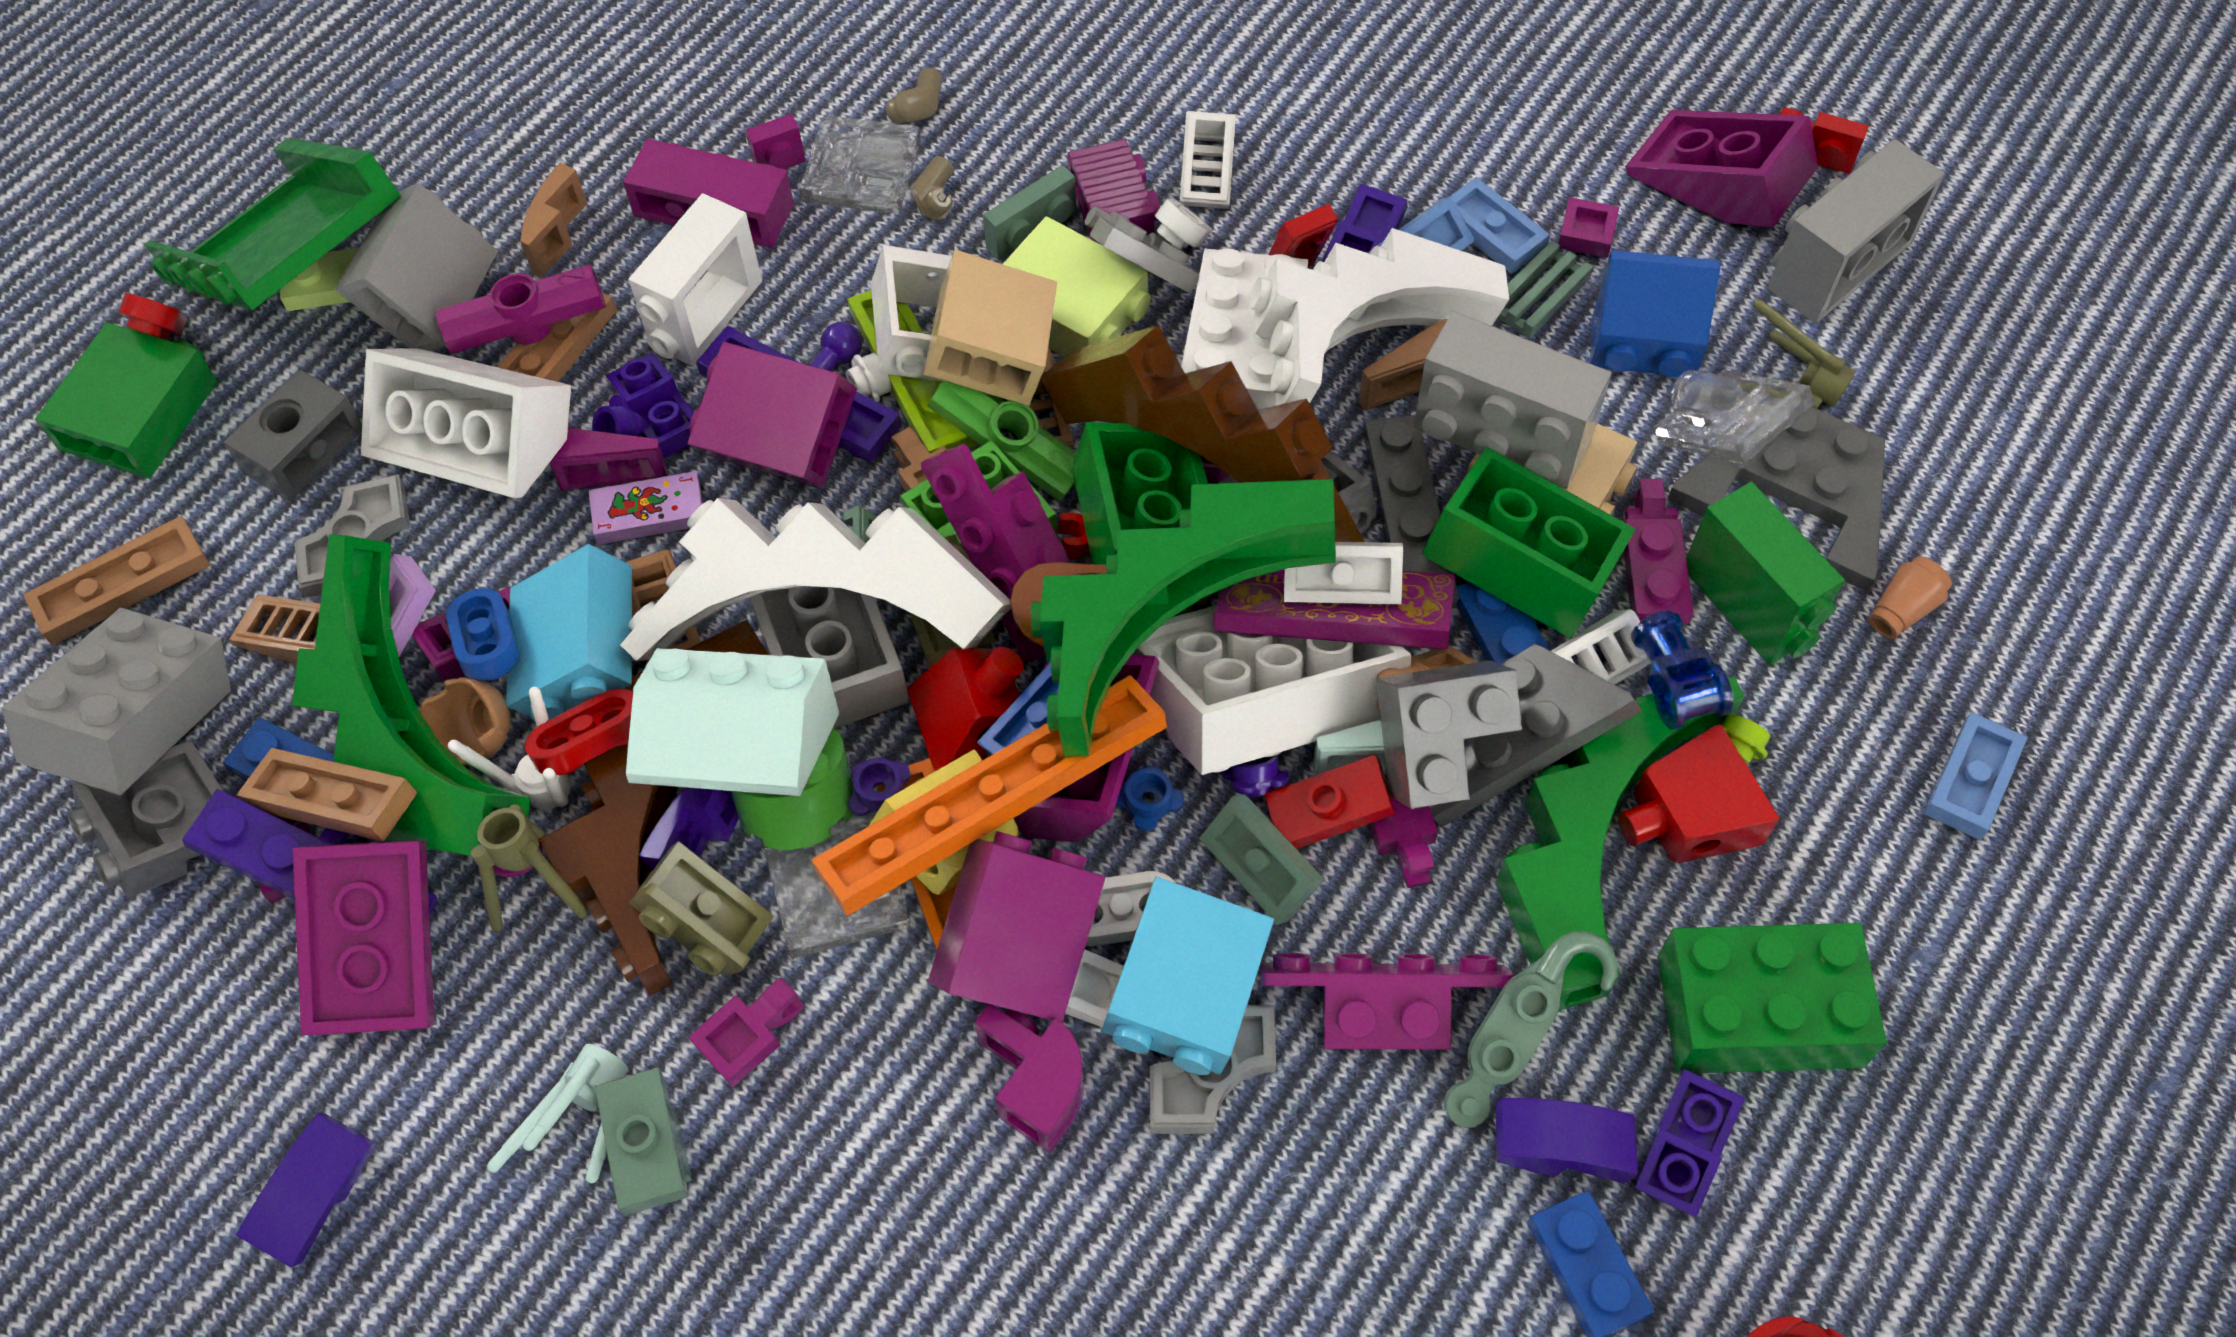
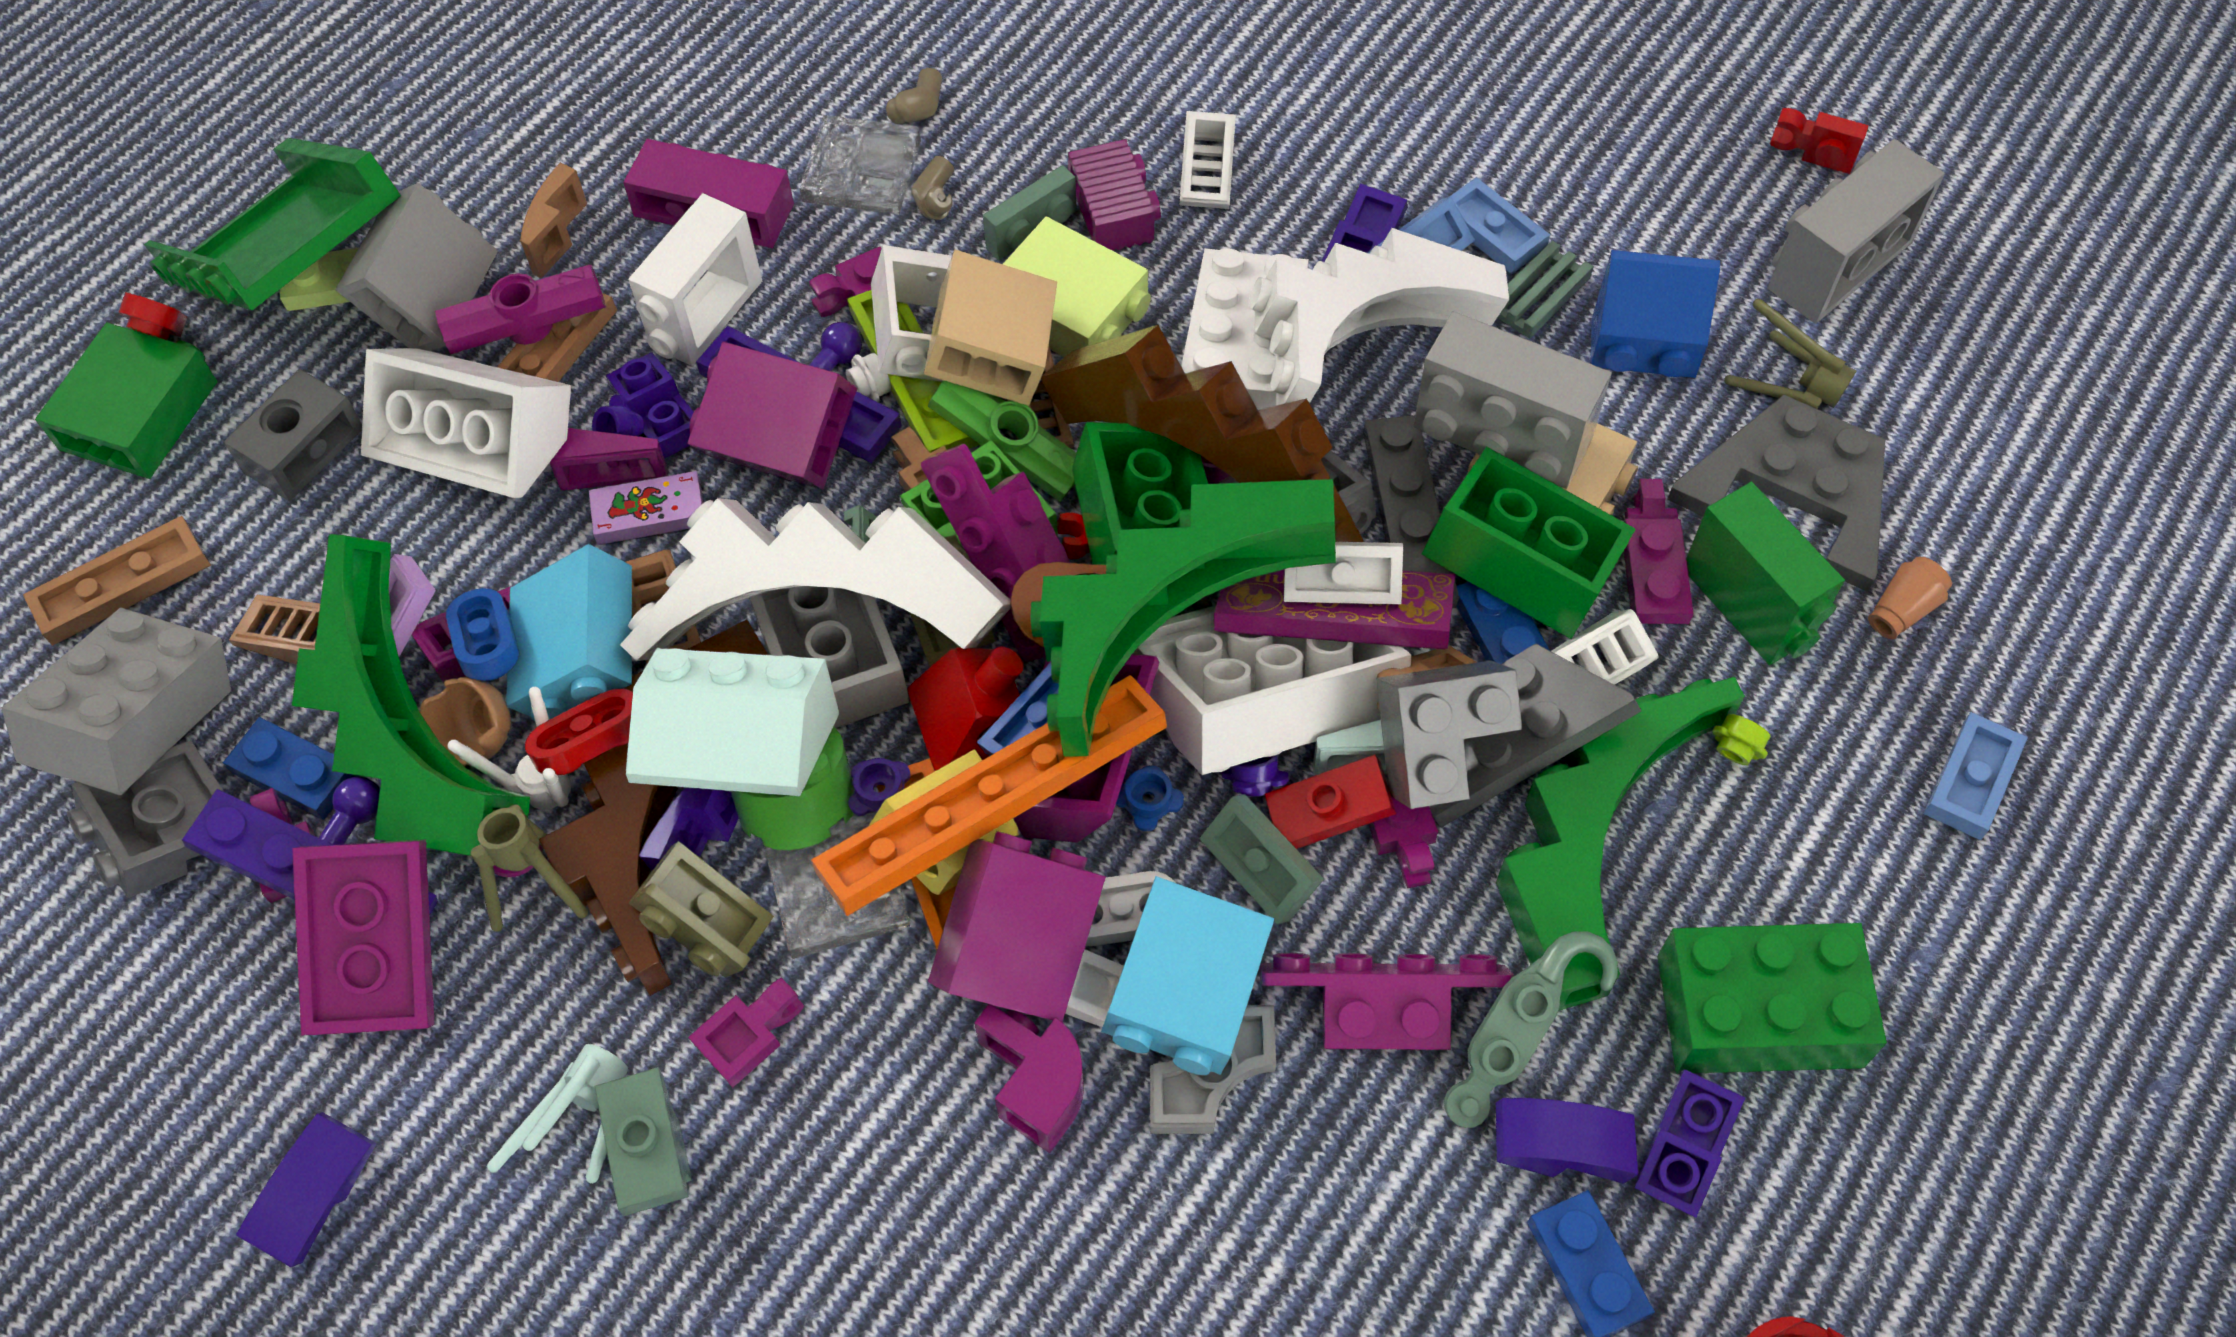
medium nougat plate [236,748,417,842] -> none
light grey tile [294,474,410,598] -> none
magenta plate [745,114,806,170] -> none
light grey plate [1085,206,1199,293] -> none
white plate [1155,198,1212,249] -> none
red plate [1268,204,1338,267] -> none
medium nougat slope [1358,319,1448,410] -> none
magenta plate [1558,197,1620,258] -> none
red torso [1618,724,1780,863] -> none
magenta slope [1625,110,1818,227] -> none
clear blue connector [1631,610,1734,729] -> none
clear plate [1654,370,1814,464] -> none
none -> magenta plate [809,246,882,317]

